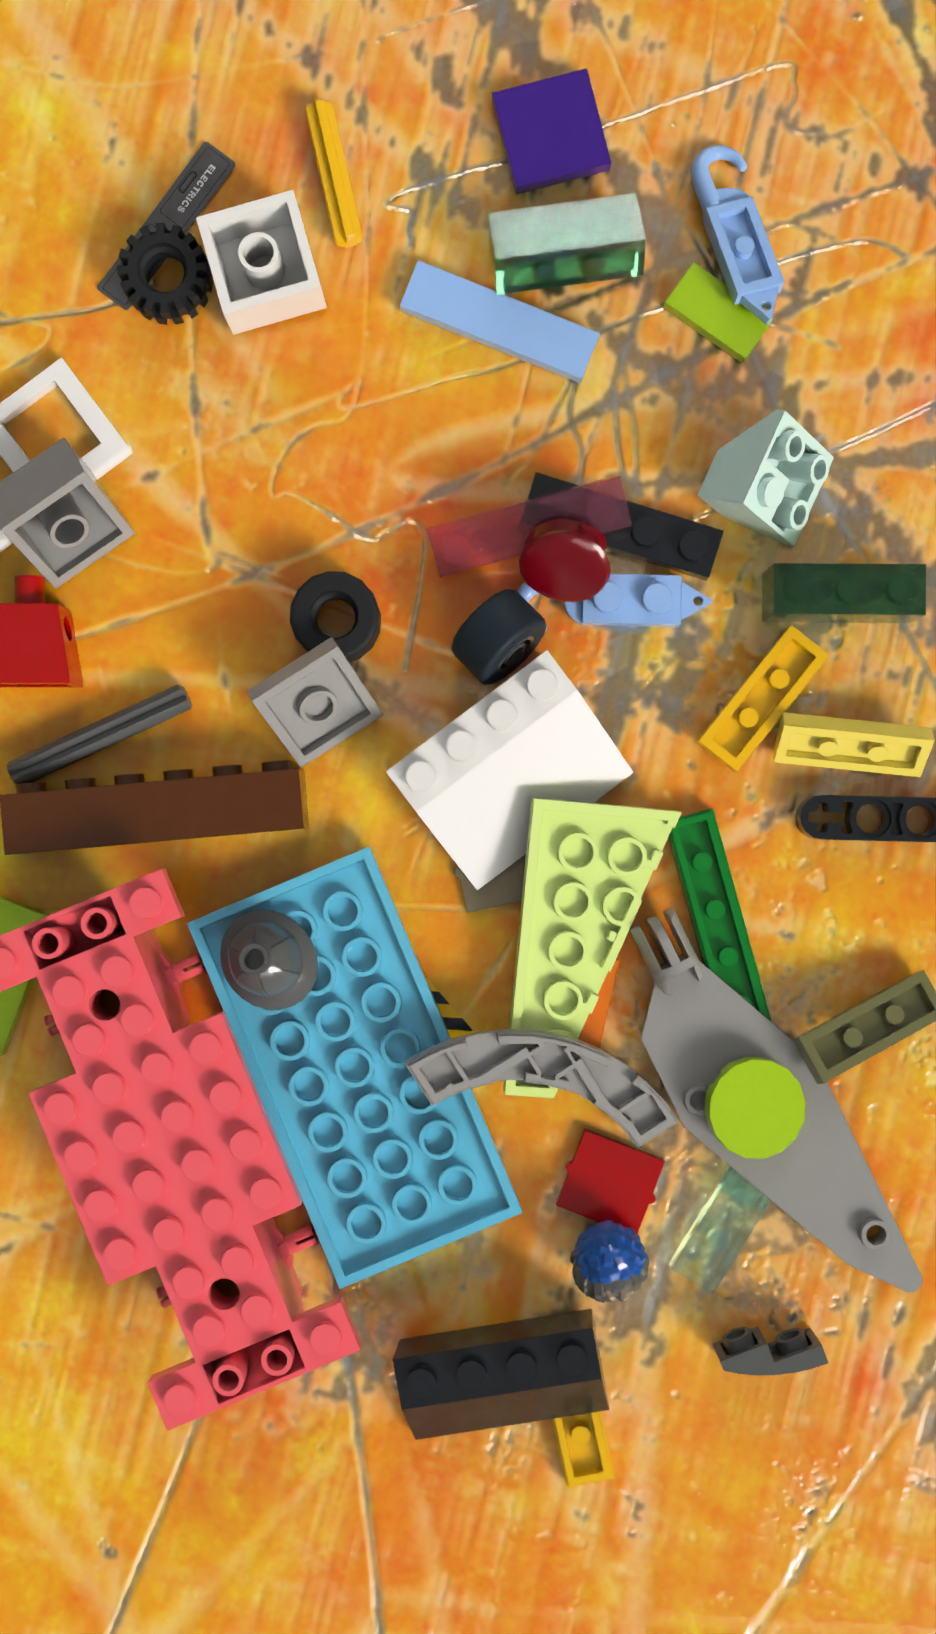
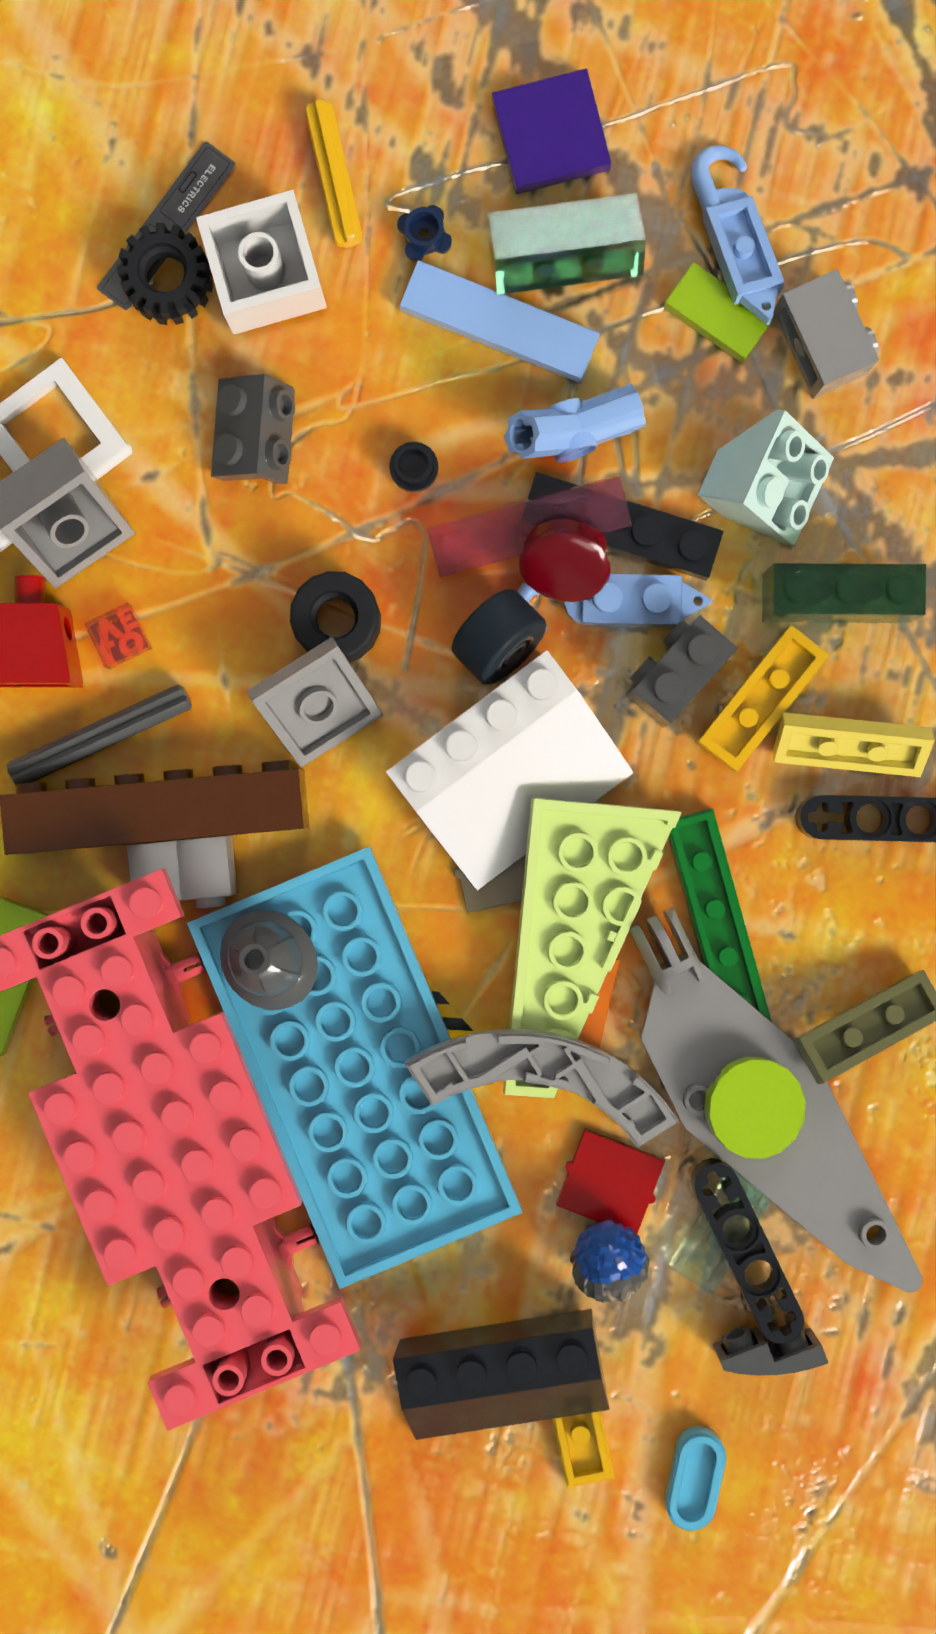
none -> clear orange tile [84,602,153,669]
none -> light grey brick [127,836,238,908]
none -> dark grey bracket [211,374,295,484]
none -> black plate [389,442,439,492]
none -> dark blue plate [397,205,452,262]
none -> light blue piece [504,384,646,463]
none -> dark grey brick [627,615,738,728]
none -> medium azure tile [665,1426,726,1531]
none -> black beam [690,1158,804,1344]
none -> light grey brick [774,269,879,399]

